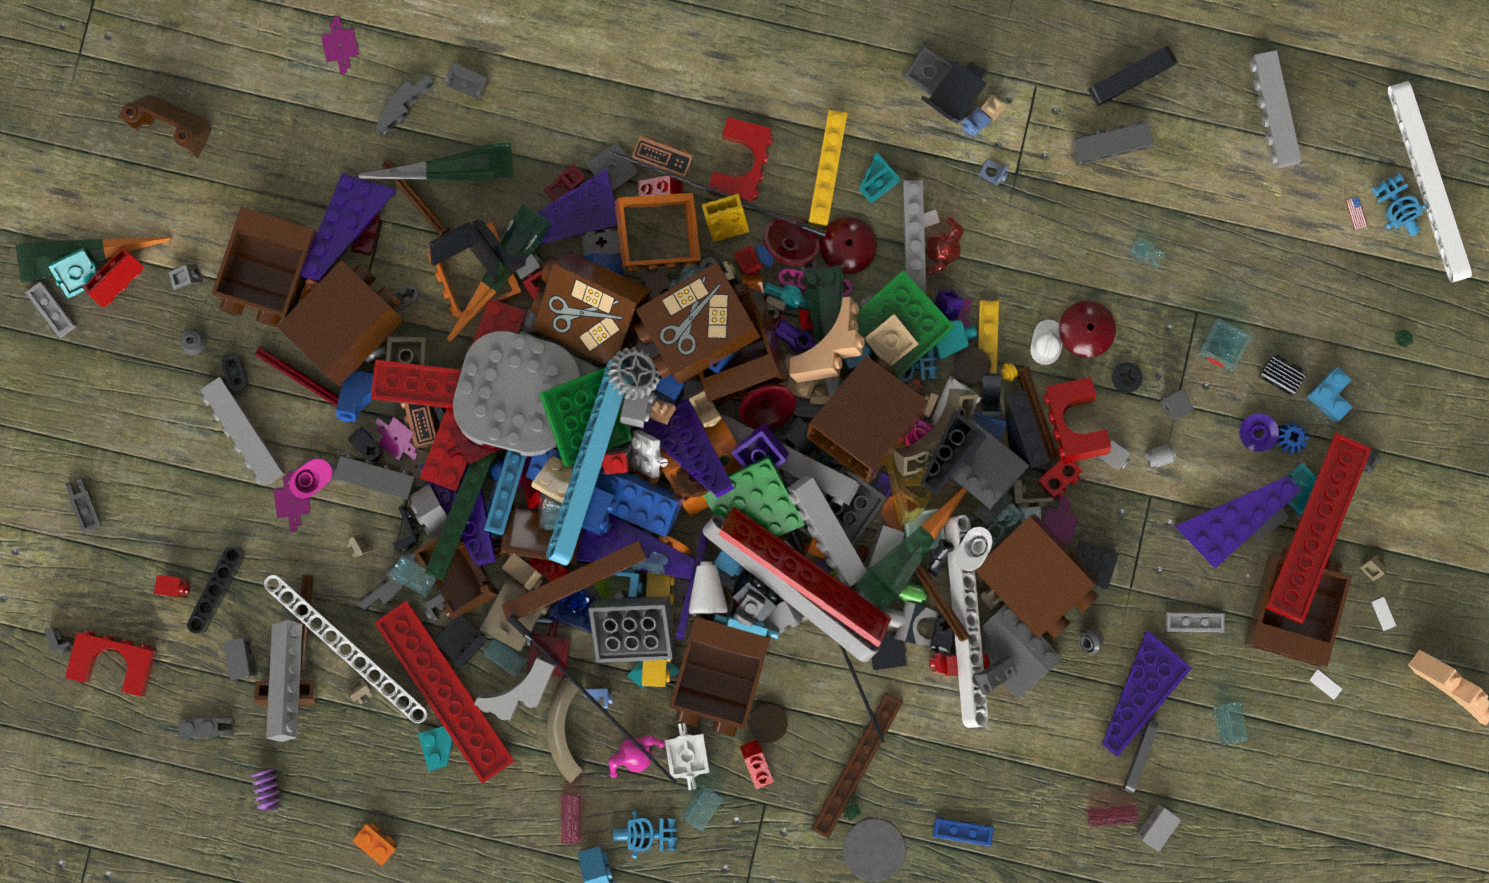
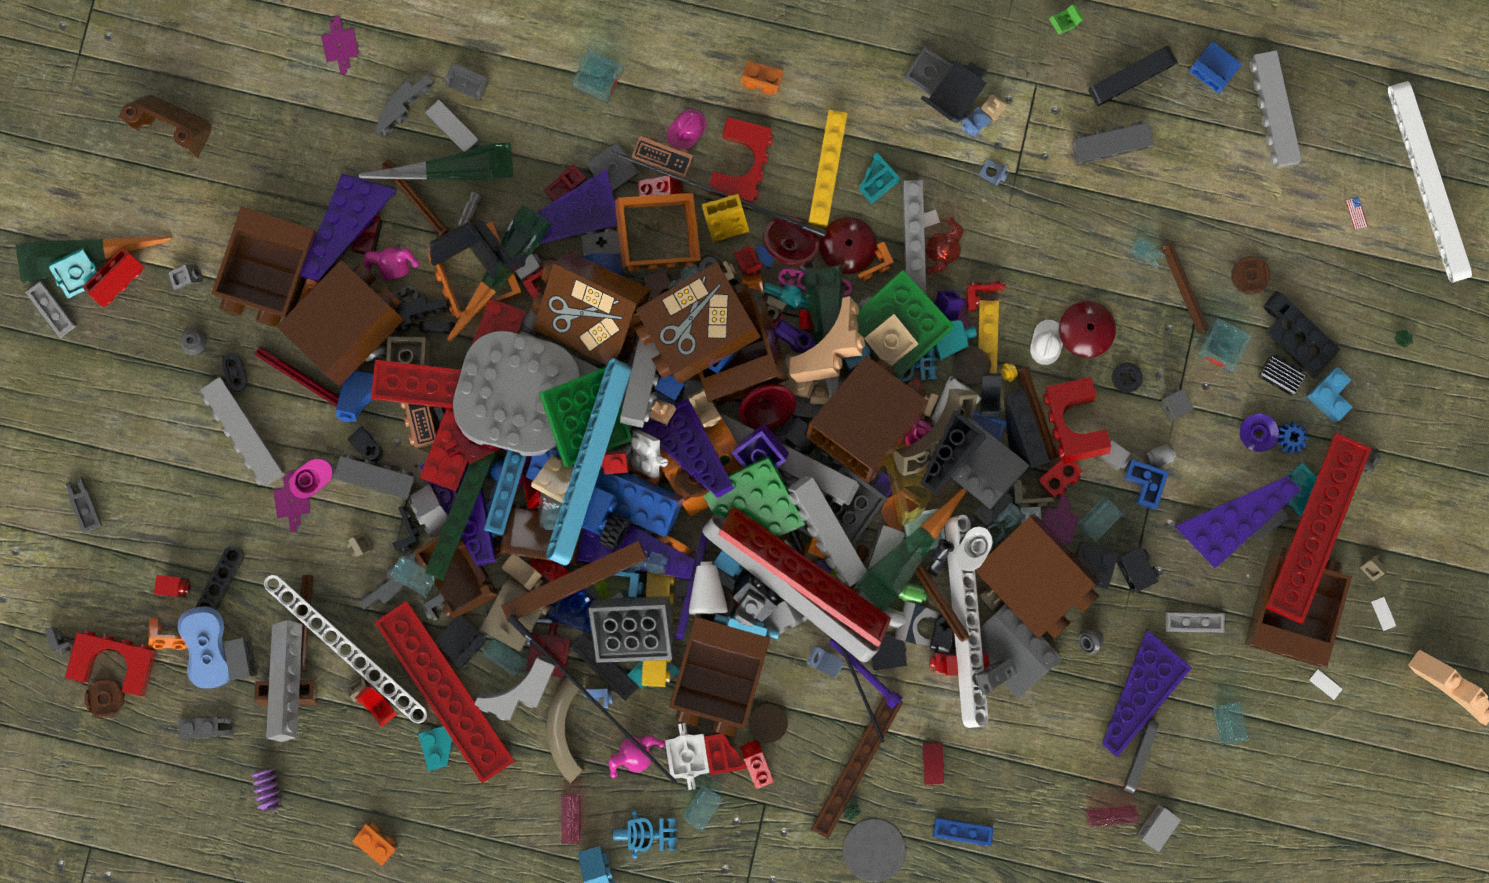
magenta piece [375,417,417,460] -> none
light grey gear [607,347,660,400] -> none
dark azure torso [1372,173,1426,237] -> none
none -> reddish brown tile [84,679,125,718]
none -> orange bracket [148,618,187,650]
none -> medium blue plate [178,607,230,689]
none -> red bracket [355,686,397,727]
none -> dark pink piece [364,247,420,280]
none -> black slope [390,296,449,335]
none -> black beam [419,321,456,333]
none -> light grey tile [425,100,479,154]
none -> light grey axle [458,192,481,226]
none -> black tile [570,633,639,701]
none -> clear light blue brick [572,49,624,104]
none -> black tyre [600,513,631,551]
none -> dark pink piece [667,109,707,151]
none -> red wing [704,734,747,775]
none -> orange bracket [741,60,784,95]
none -> sand blue bracket [807,646,844,678]
none -> dark purple piece [829,638,903,709]
none -> orange bracket [857,242,894,282]
none -> dark red slope [923,742,944,785]
none -> red bracket [965,281,1006,312]
none -> bright green bracket [1049,4,1084,35]
none -> clear light blue hinge [1077,498,1123,541]
none -> black brick [1116,547,1159,593]
none -> blue brick [1122,460,1169,510]
none -> reddish brown axle [1159,242,1209,334]
none -> blue bracket [1189,42,1242,94]
none -> reddish brown tile [1231,256,1270,295]
none -> black hinge [1263,291,1340,378]

